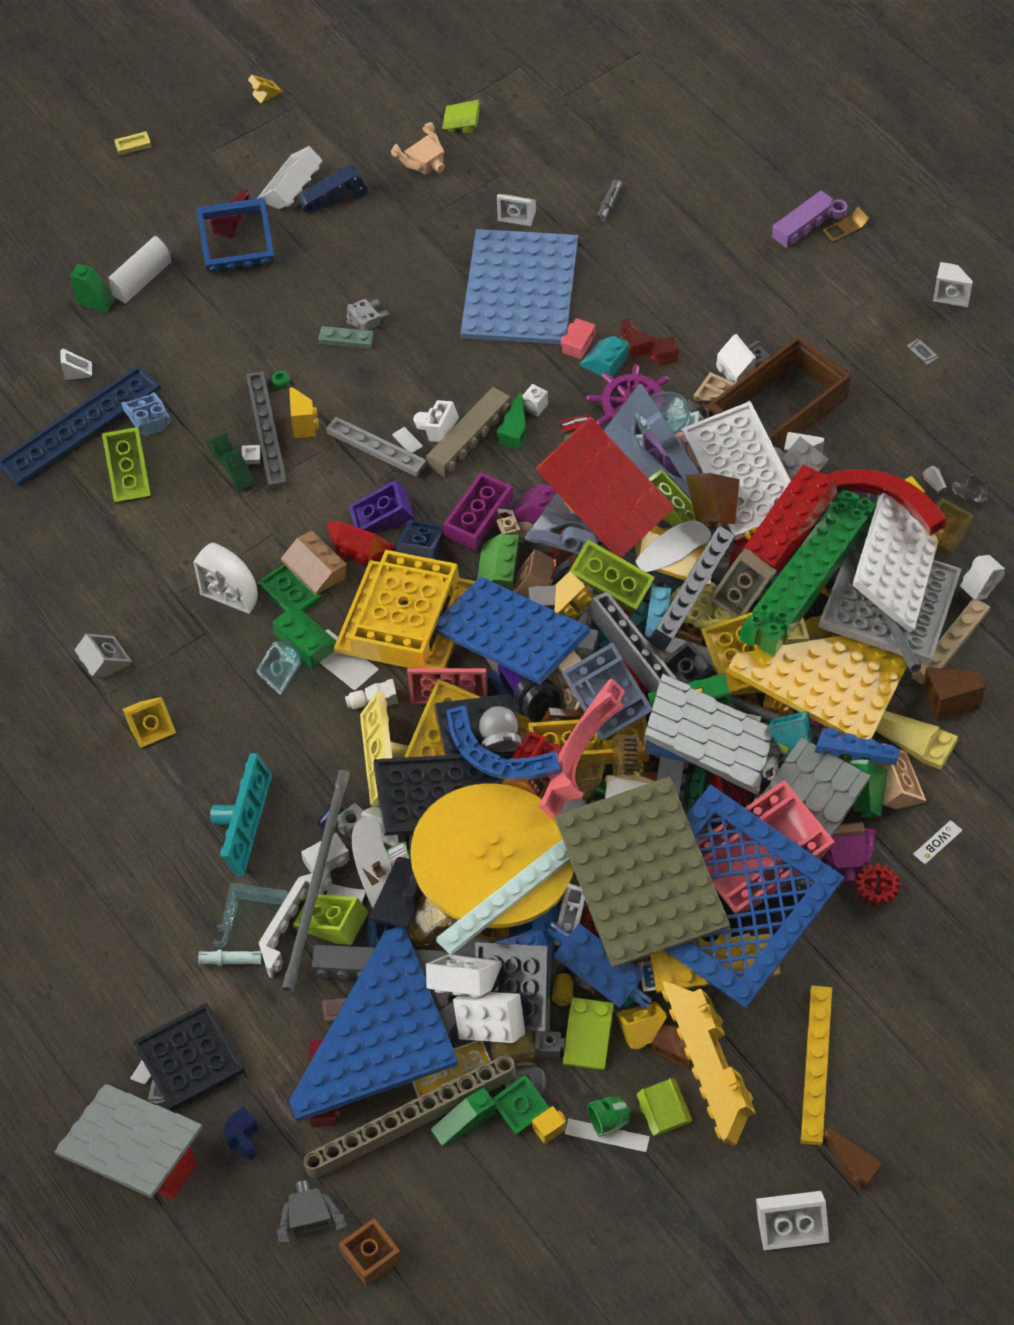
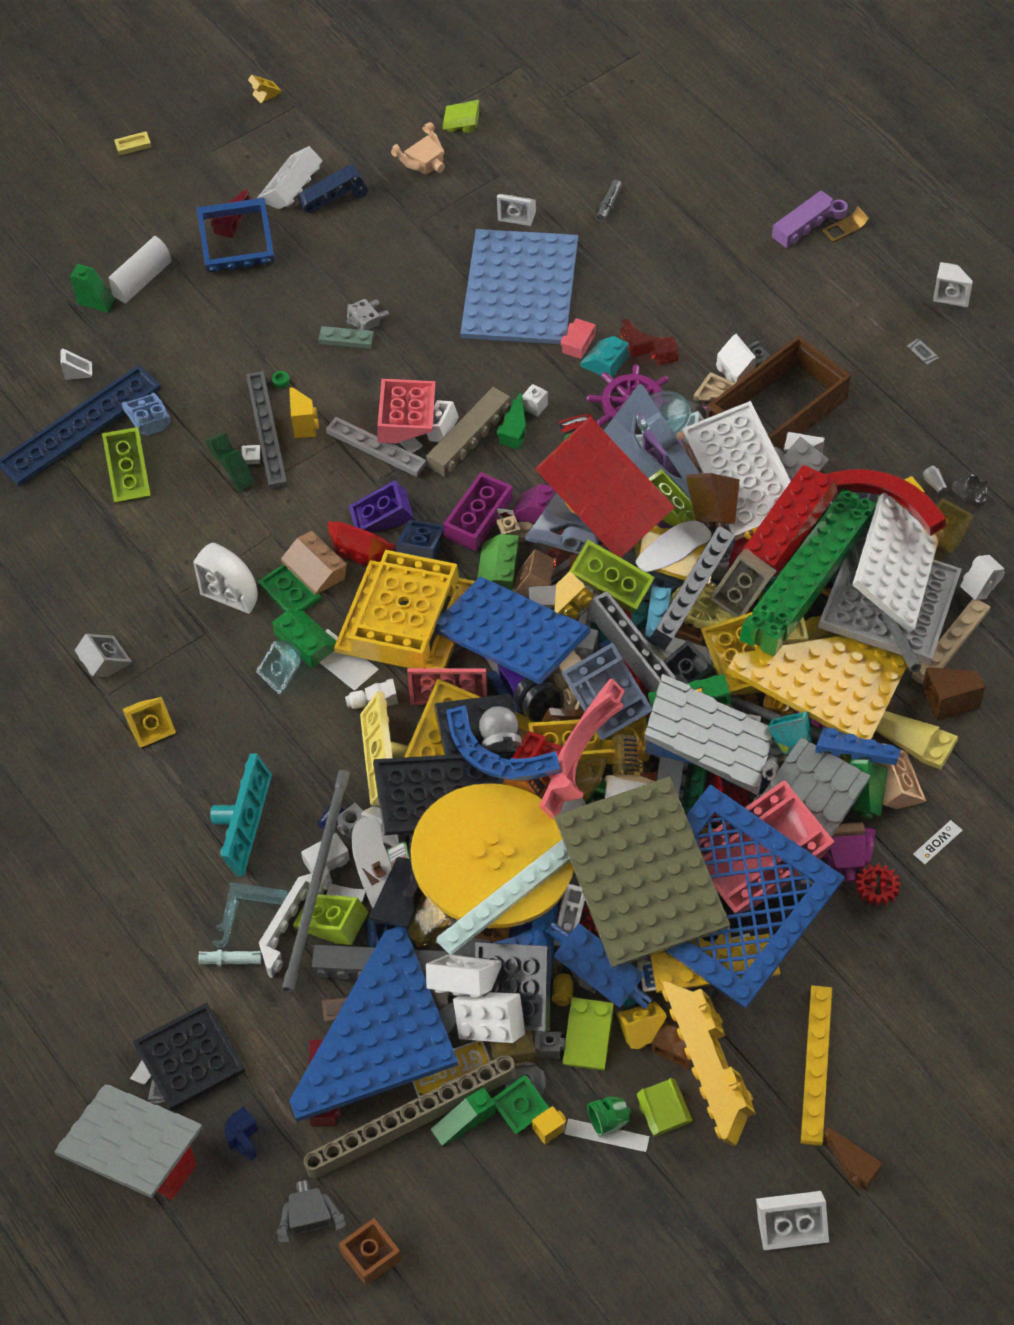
none -> coral slope [377,379,435,443]

